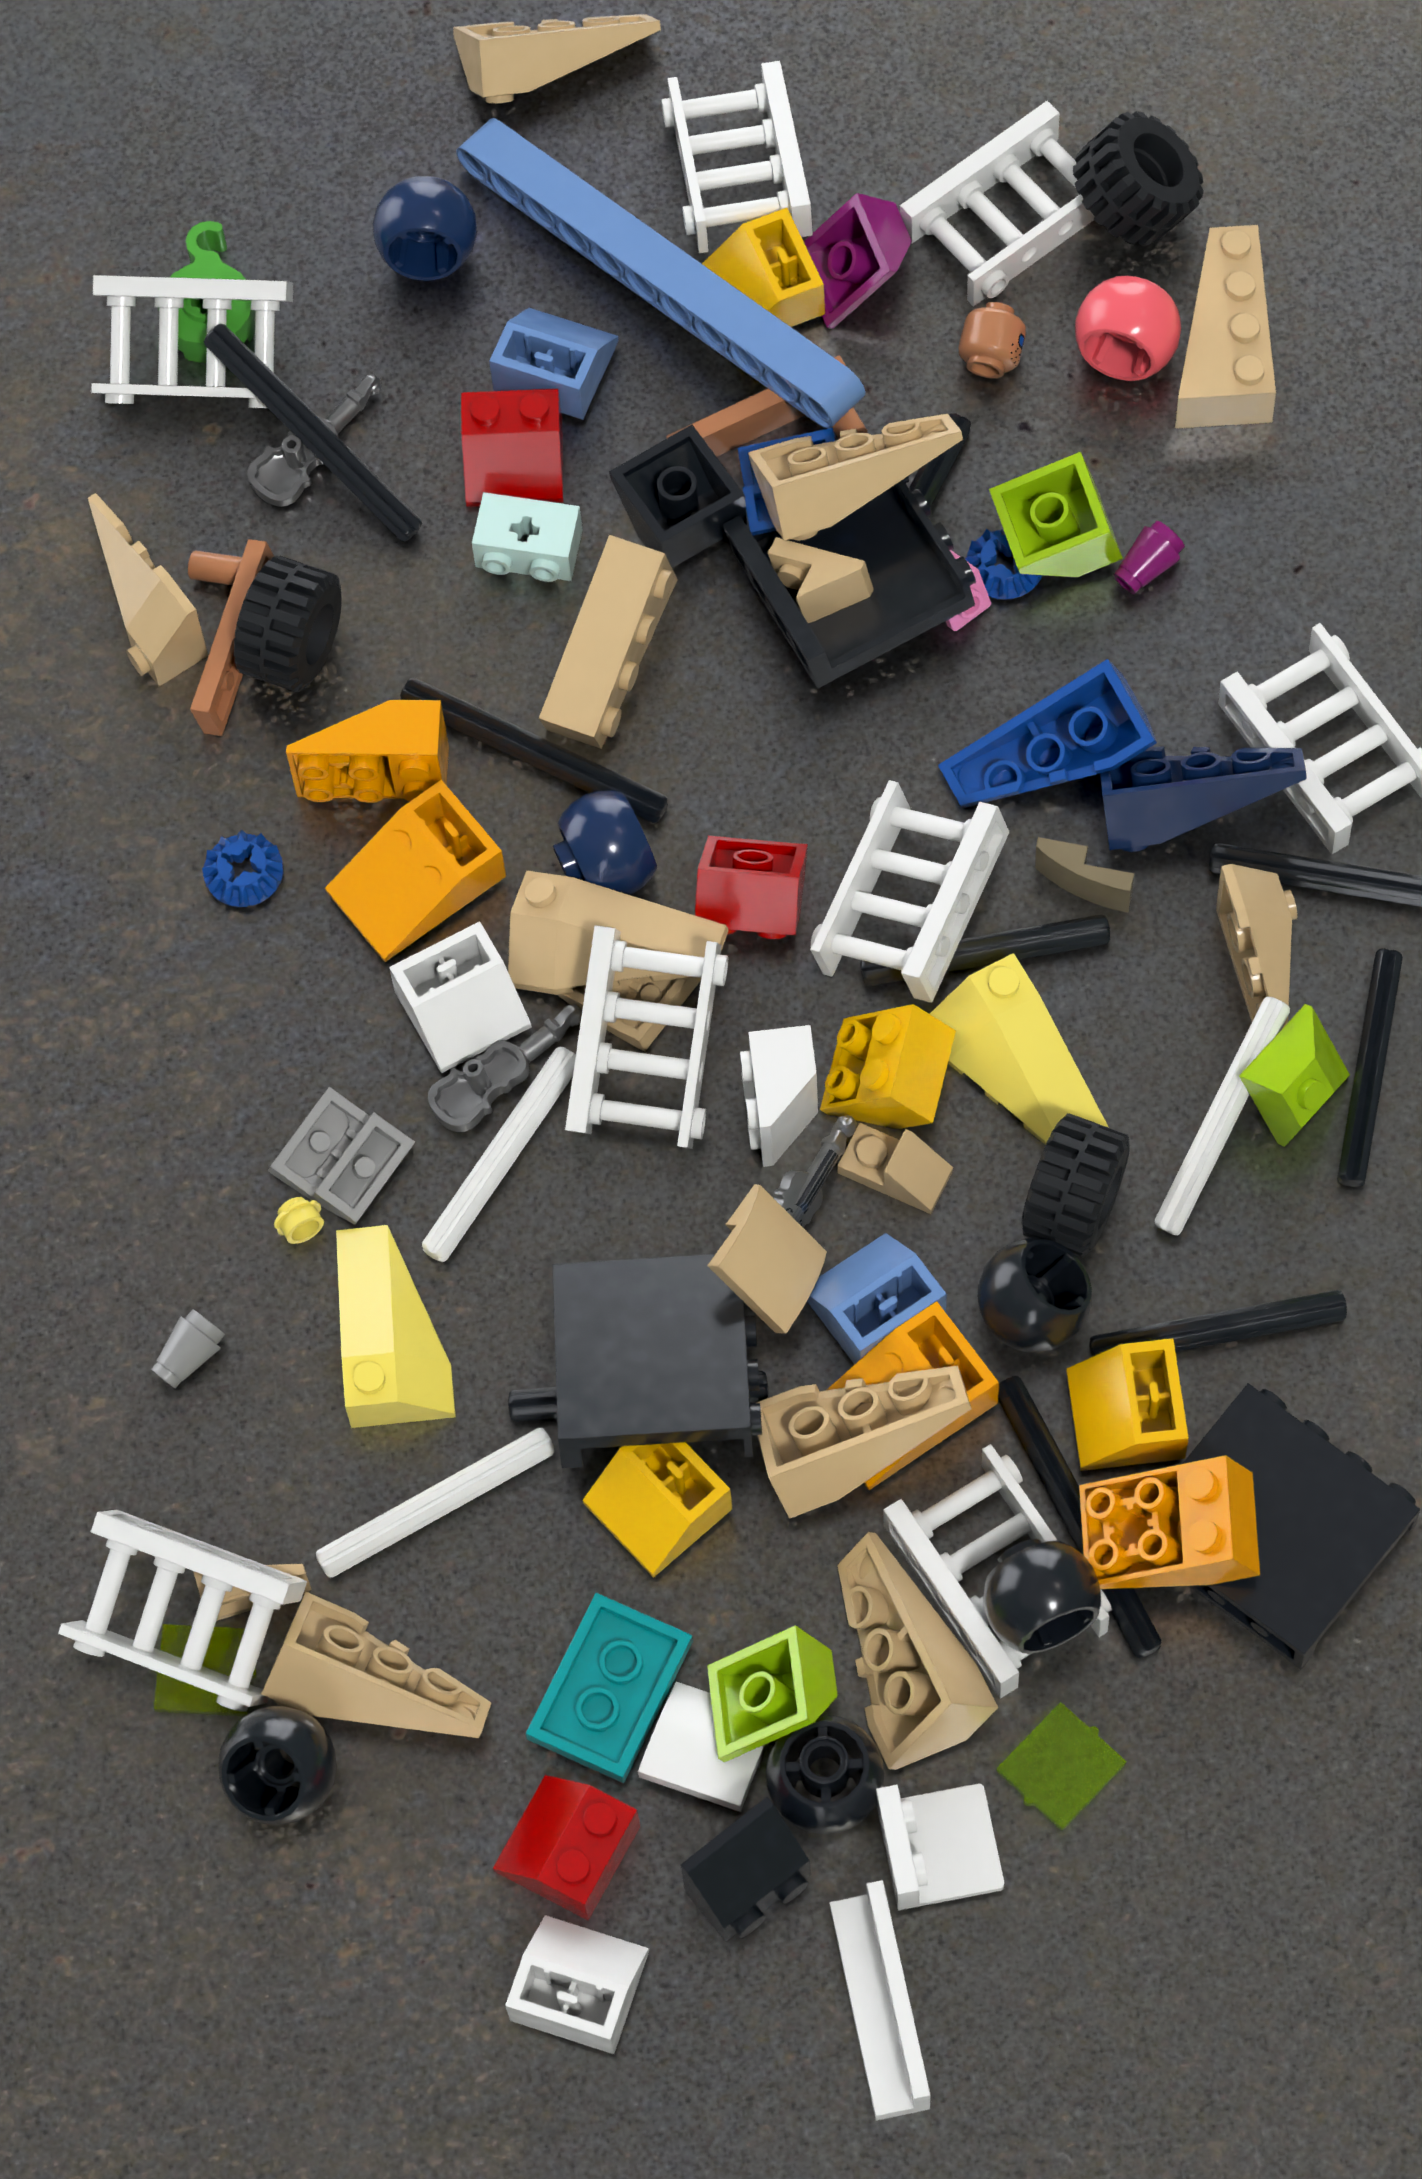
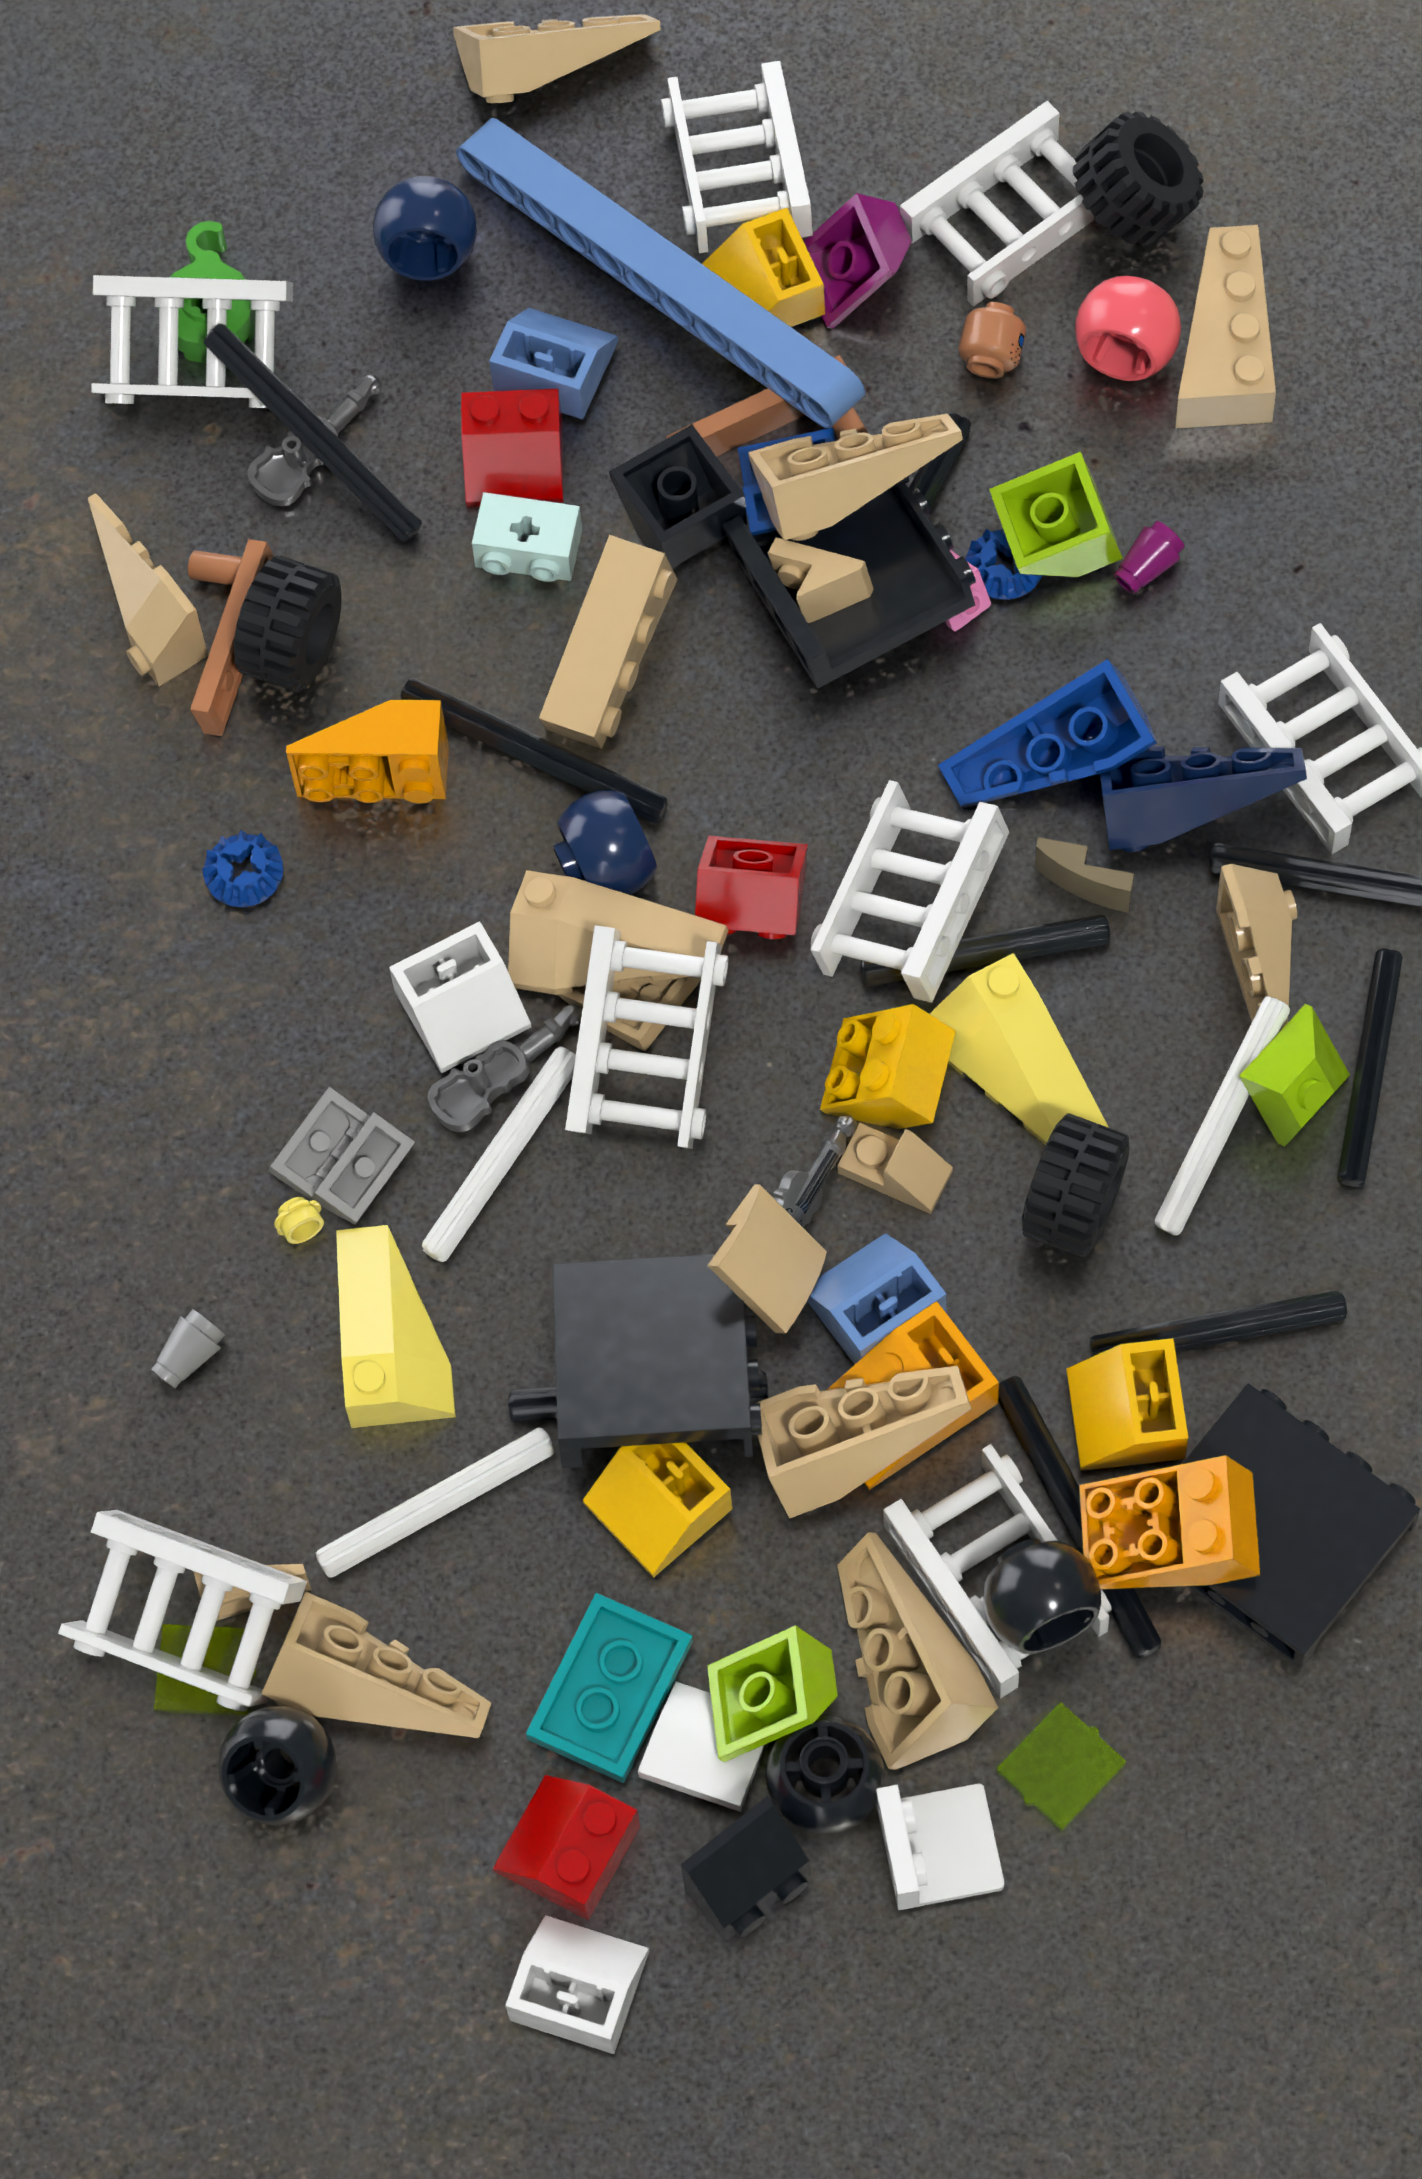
light orange slope [325,780,506,962] -> none
white slope [740,1025,818,1167] -> none
white fence [830,1880,930,2121] -> none
black wheel [977,1238,1092,1353] -> none

